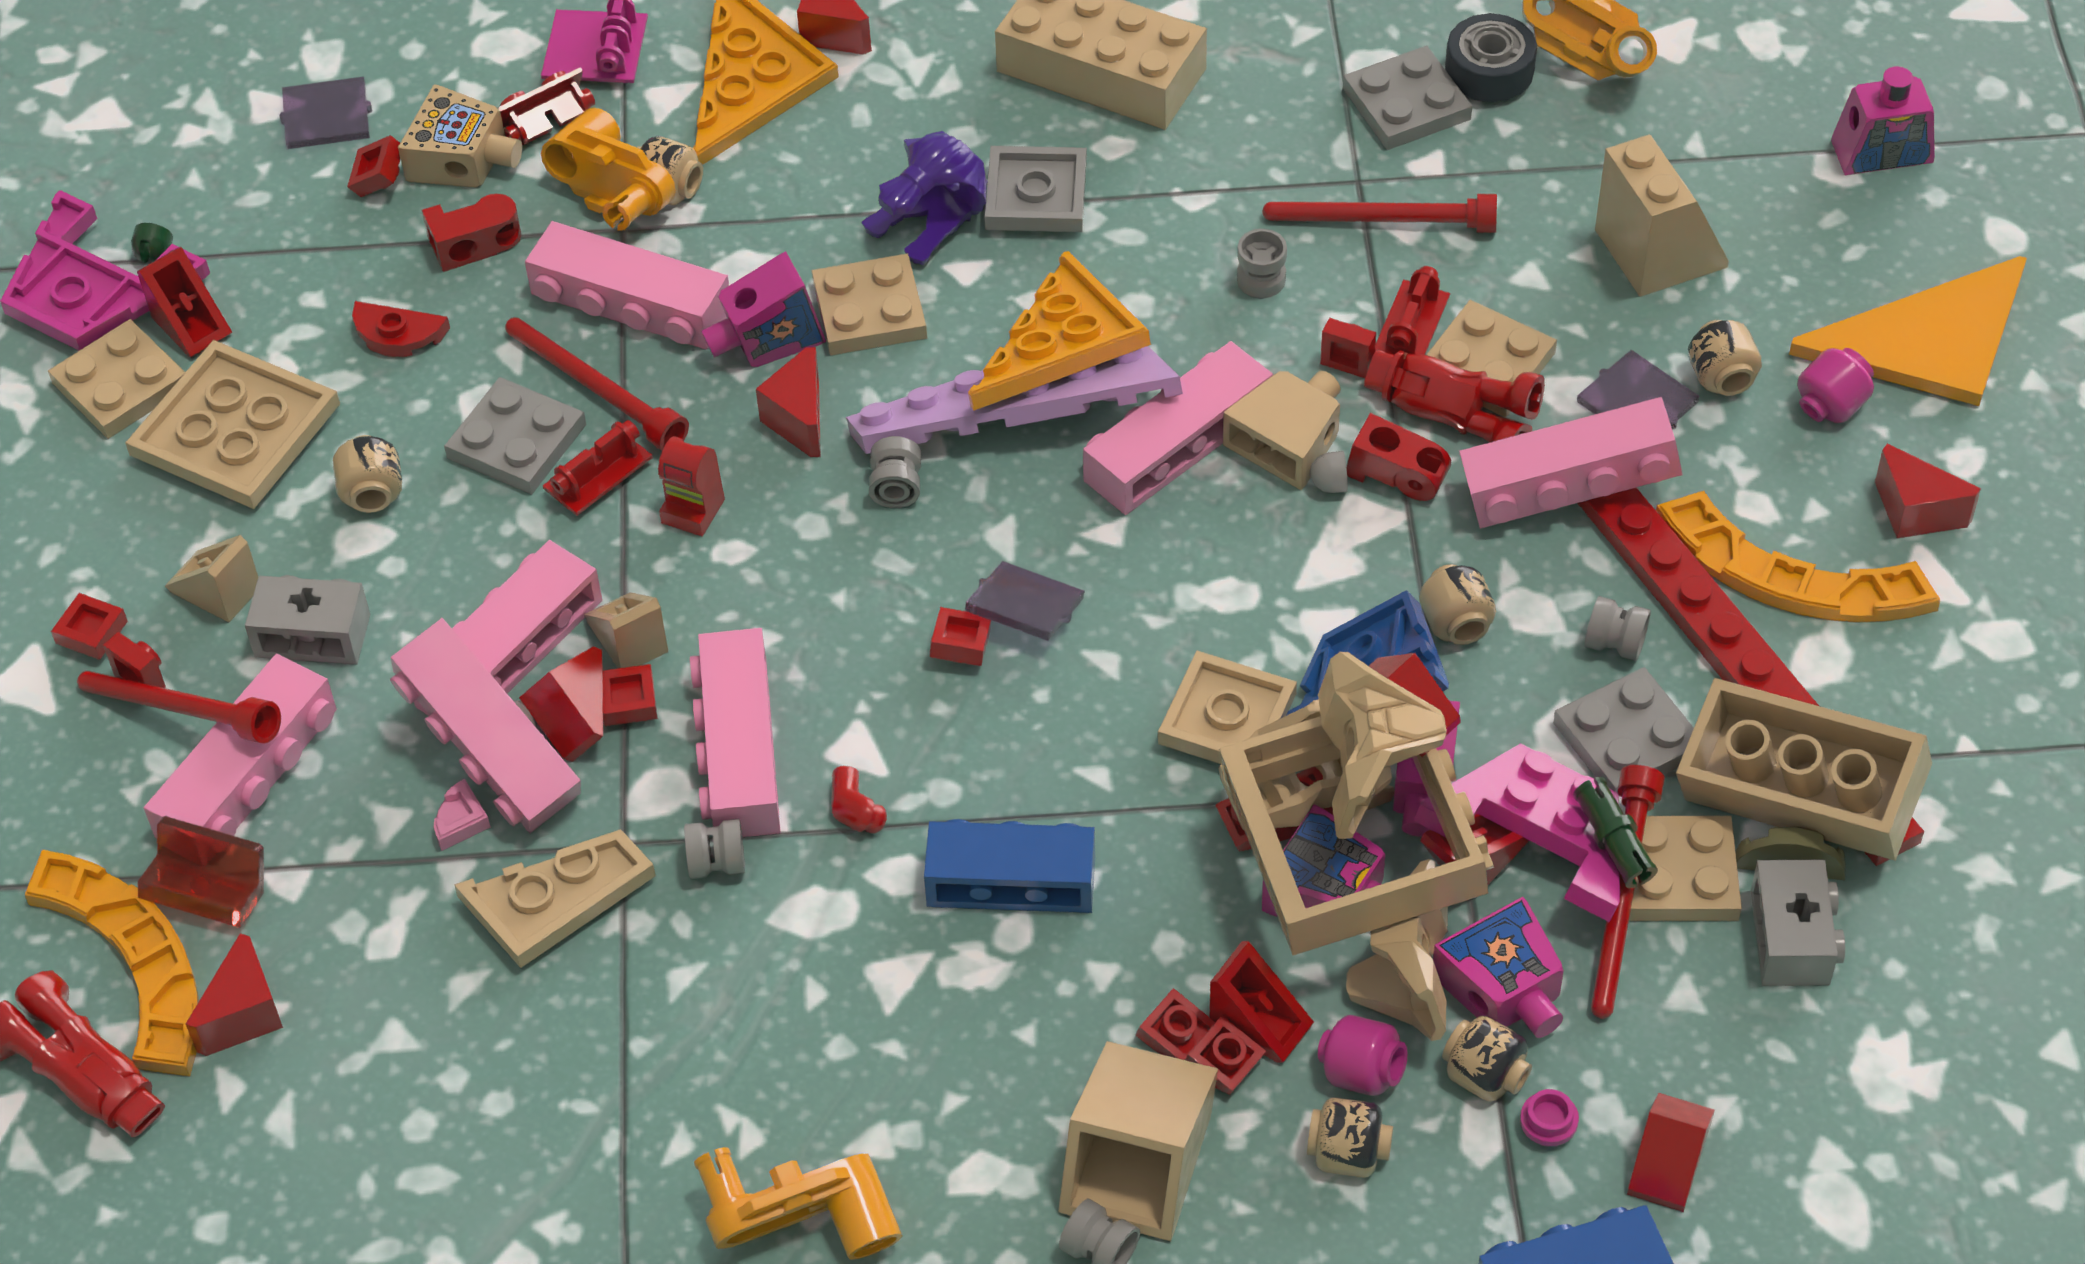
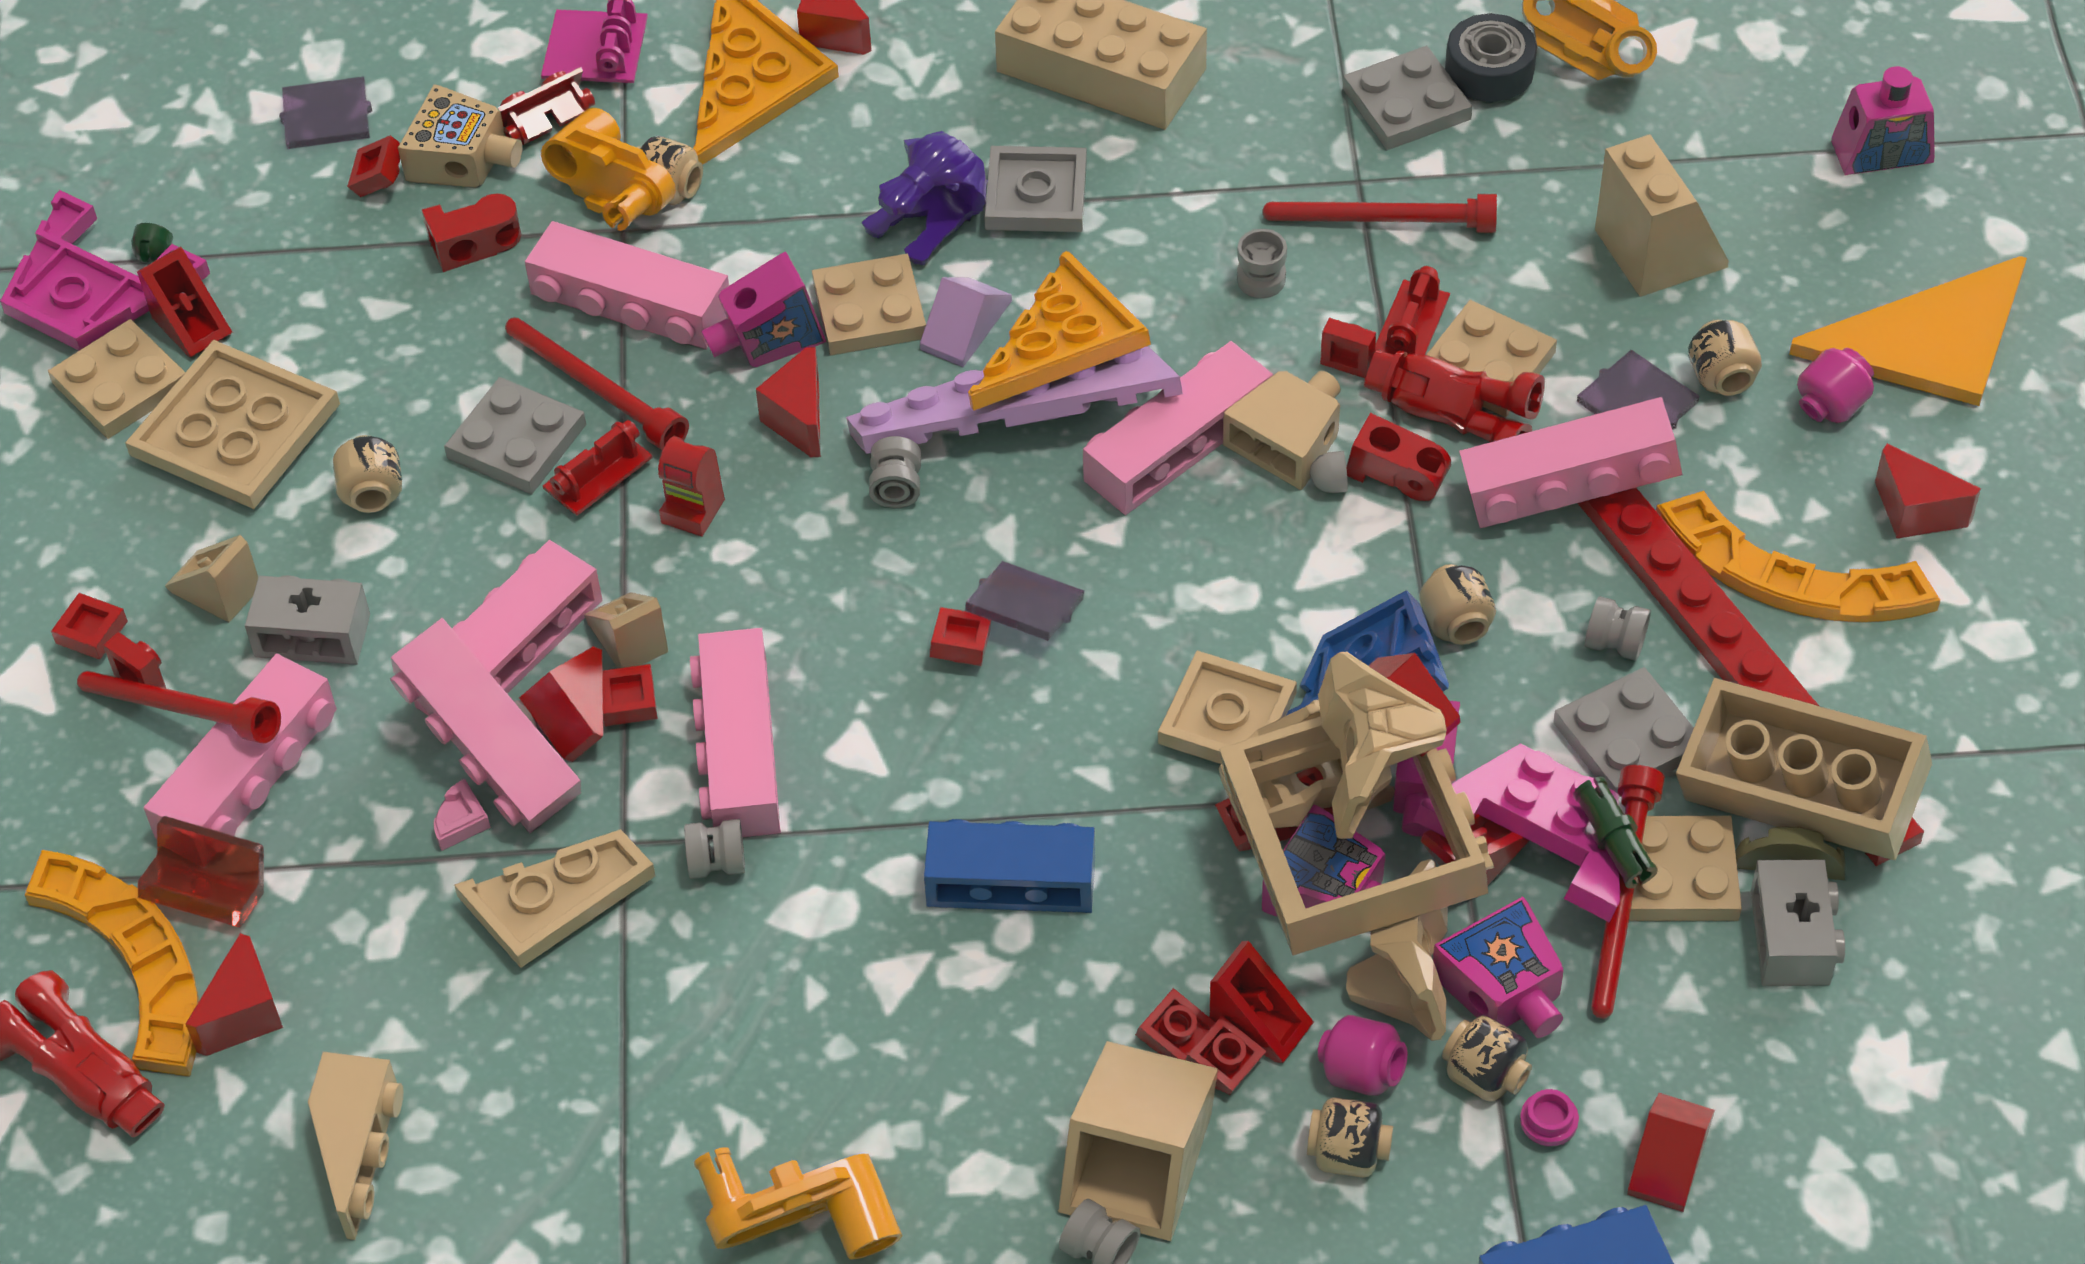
red plate [352,301,450,357] -> none
red arm [831,766,887,834] -> none
none -> tan slope [308,1052,403,1240]
none -> lavender slope [920,277,1012,367]

